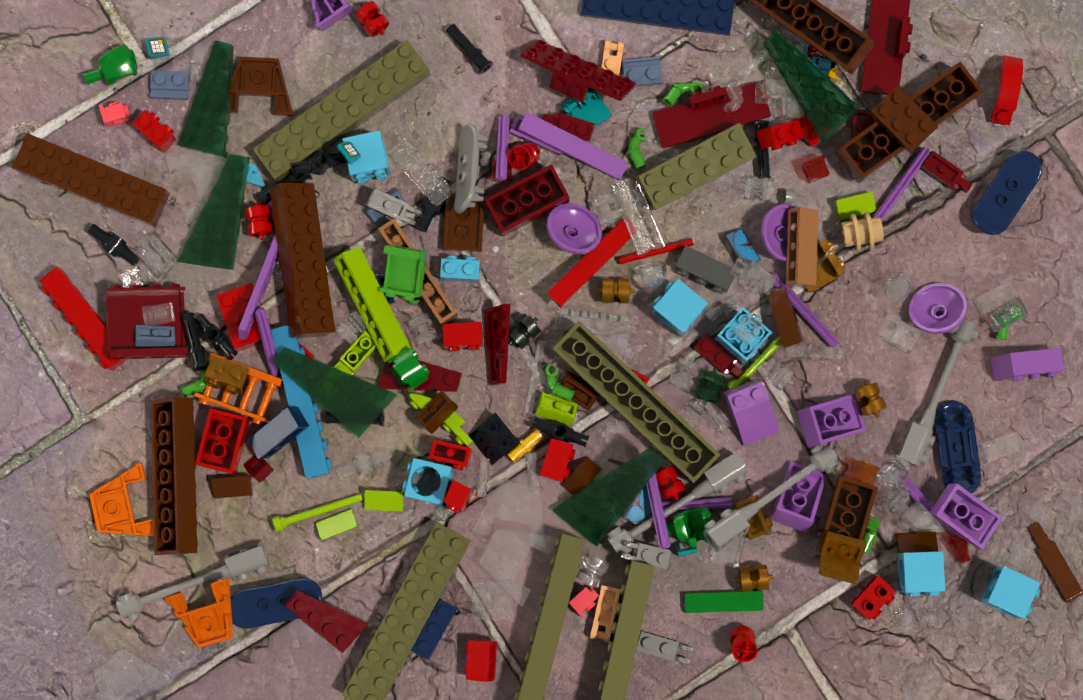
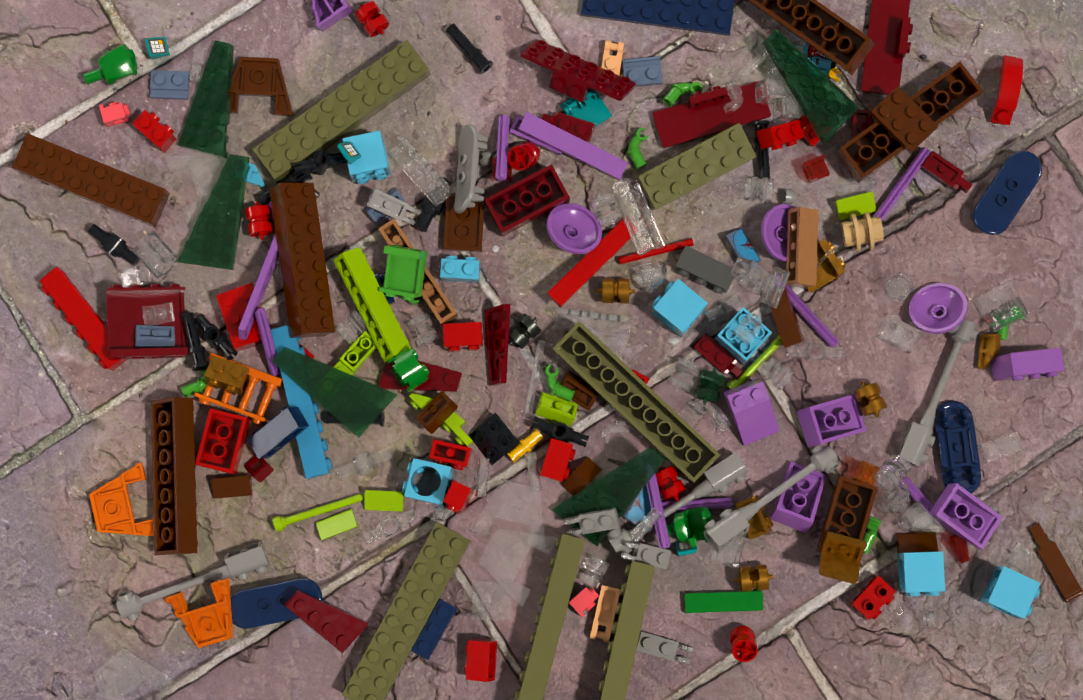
none -> light grey hinge [564,508,621,536]
none -> clear axle [630,507,663,542]
none -> clear tile [759,266,790,309]
none -> pearl gold tile [977,334,1001,370]

